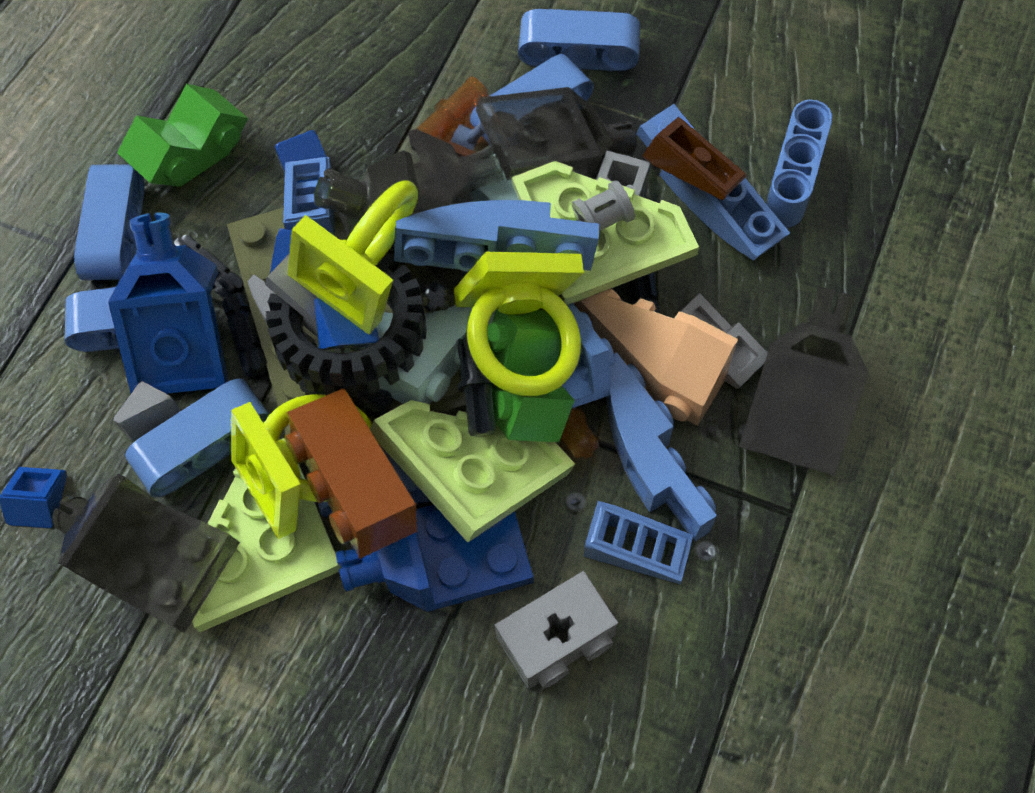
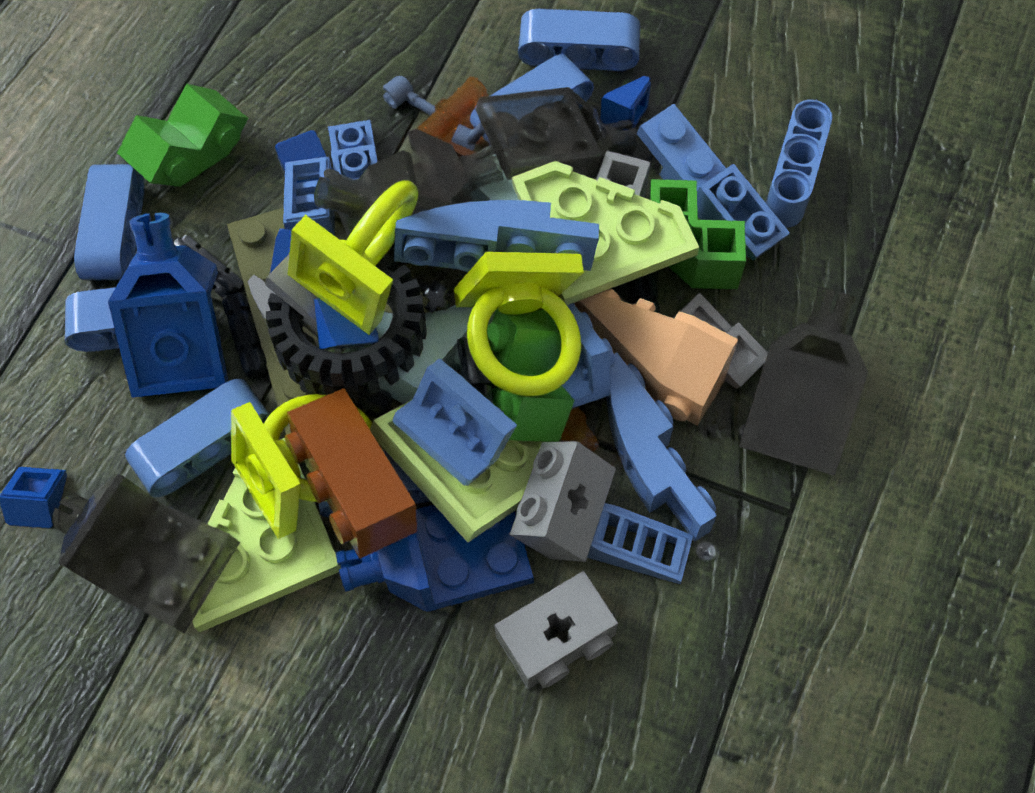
light grey slope [113,381,181,442] -> none
light grey bush [572,180,635,231] -> none
reddish brown slope [642,117,747,201] -> none
none -> medium blue slope [328,120,381,192]
none -> sand blue hand [383,76,441,119]
none -> medium blue bracket [392,358,517,486]
none -> light grey brick [509,441,616,562]
none -> blue slope [600,76,651,136]
none -> bright green brick [648,179,746,289]

